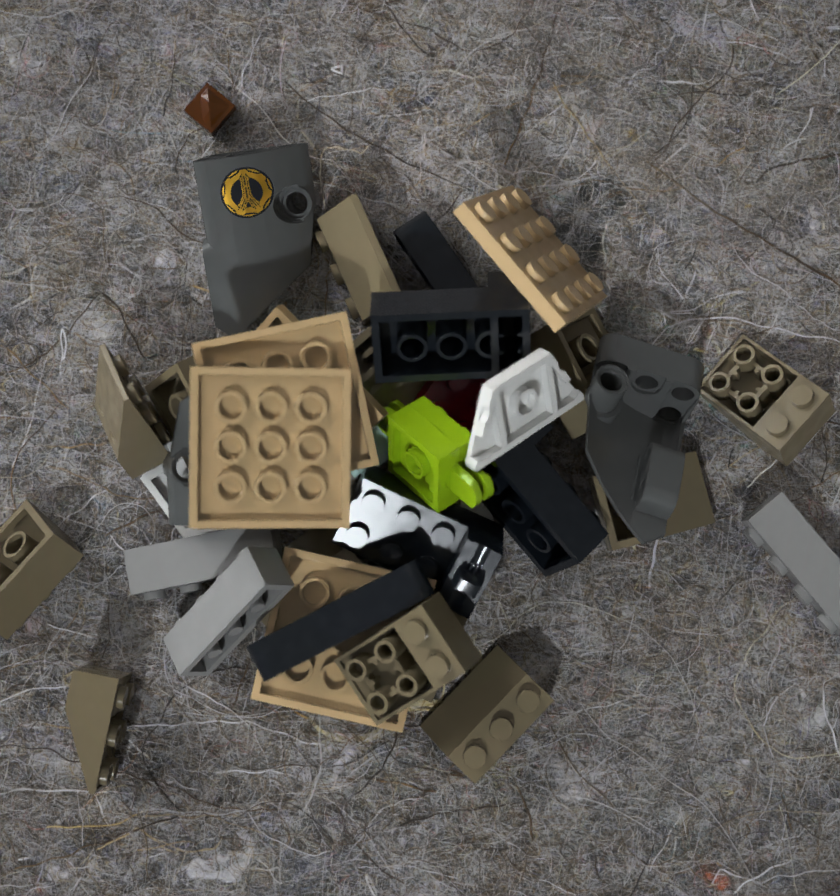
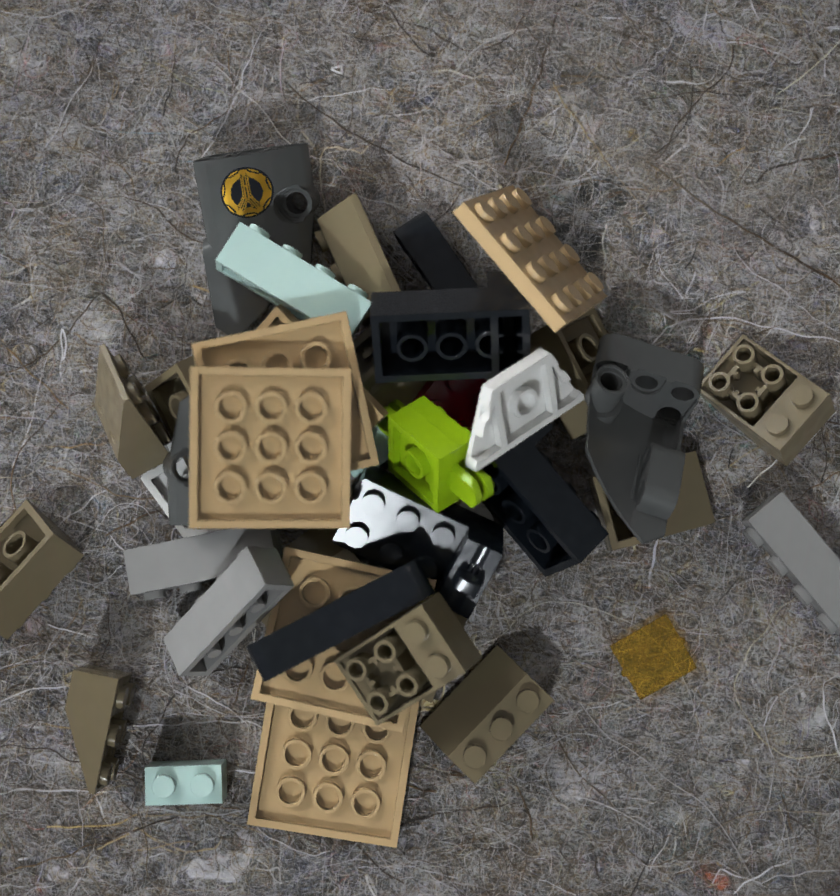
reddish brown tile [184,83,237,136] -> none
none -> light aqua brick [145,759,227,806]
none -> light aqua brick [215,222,371,338]
none -> tan plate [247,701,419,848]
none -> clear yellow piece [609,614,697,700]

